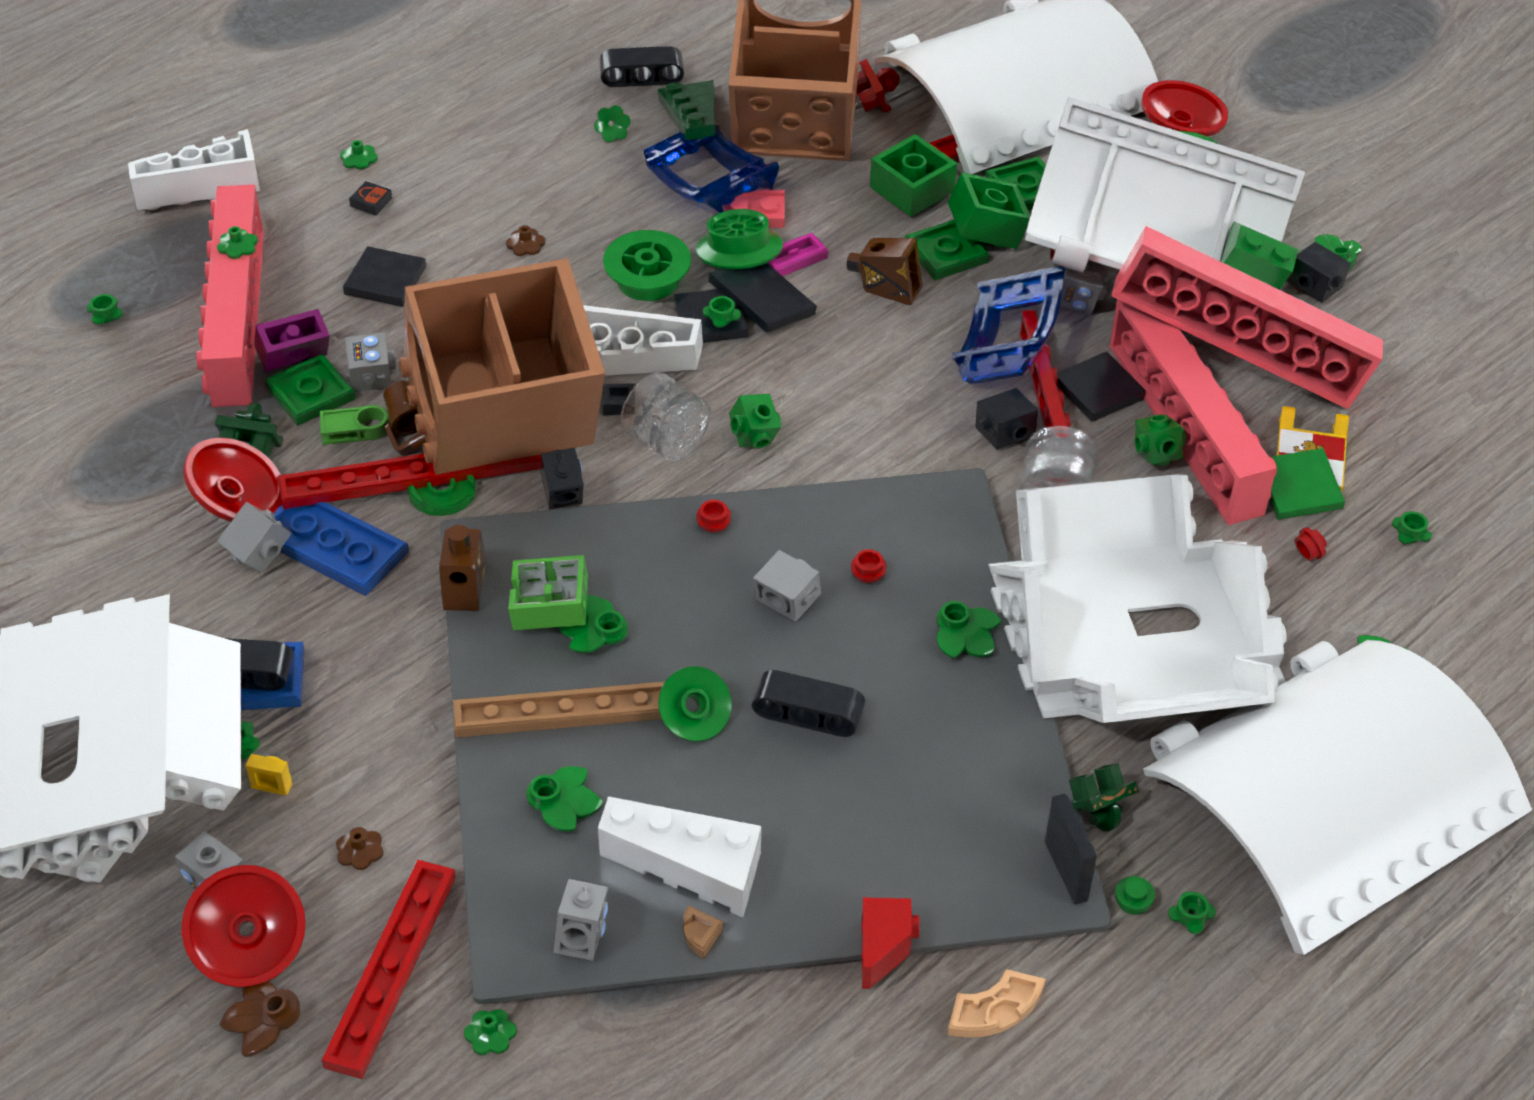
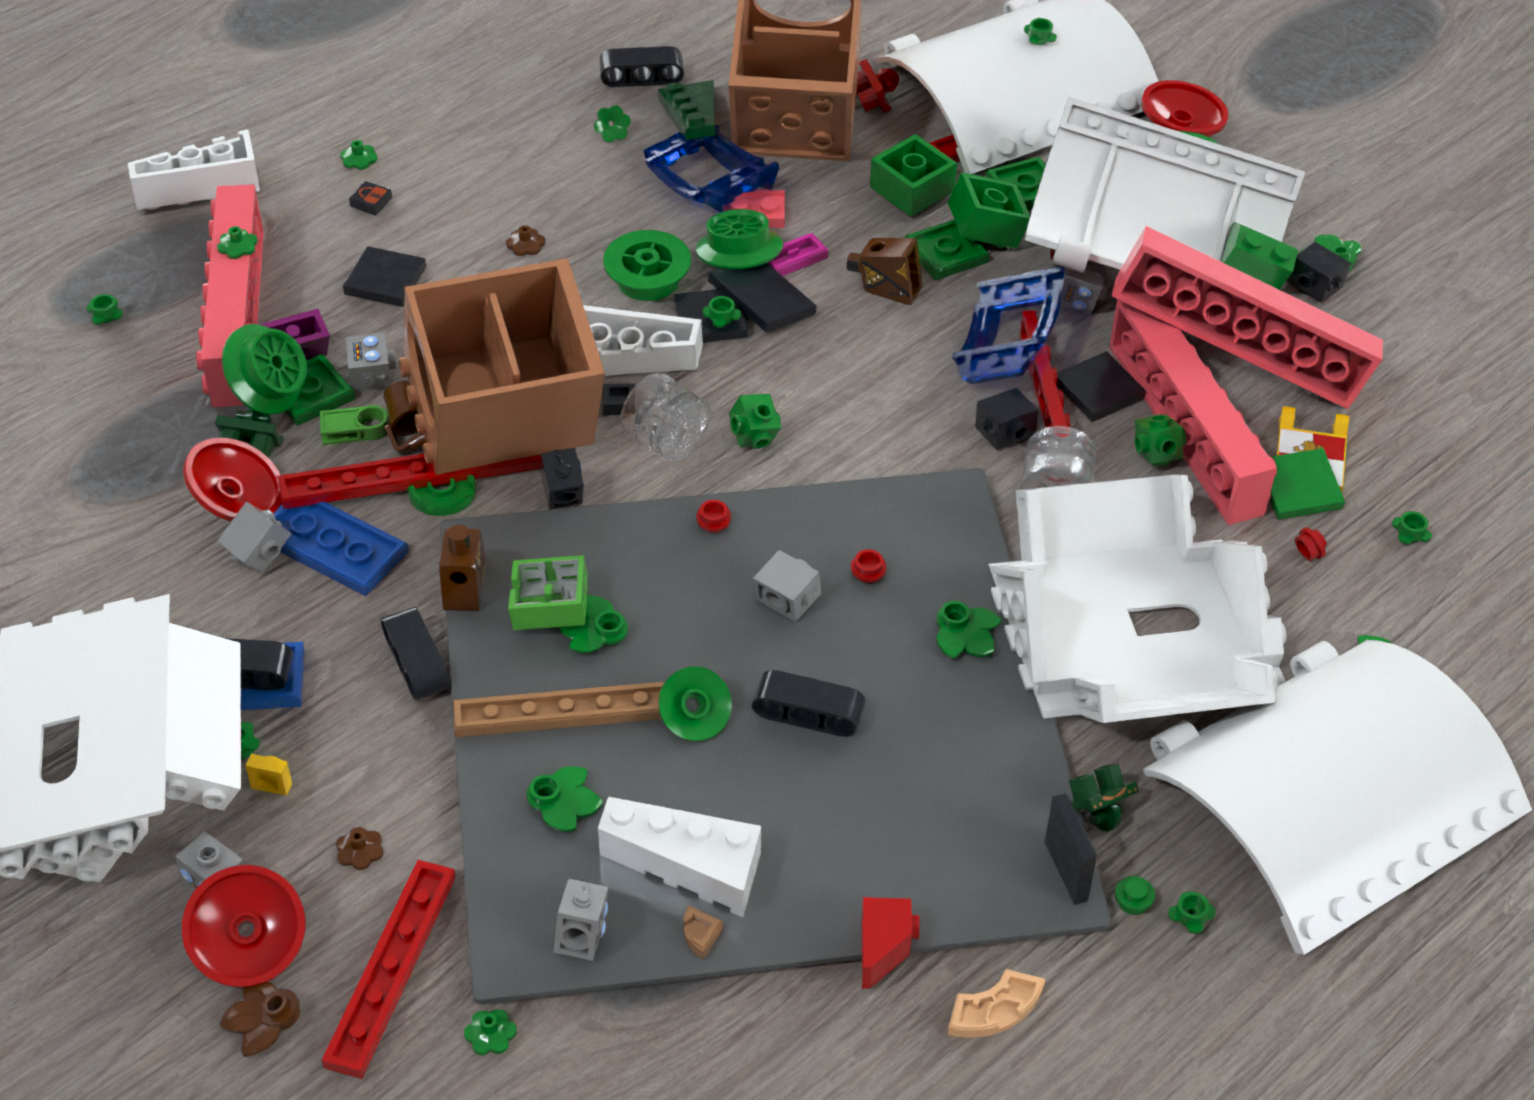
none -> green piece [222,324,307,415]
none -> black beam [380,607,451,701]
none -> green plate [1024,18,1057,45]

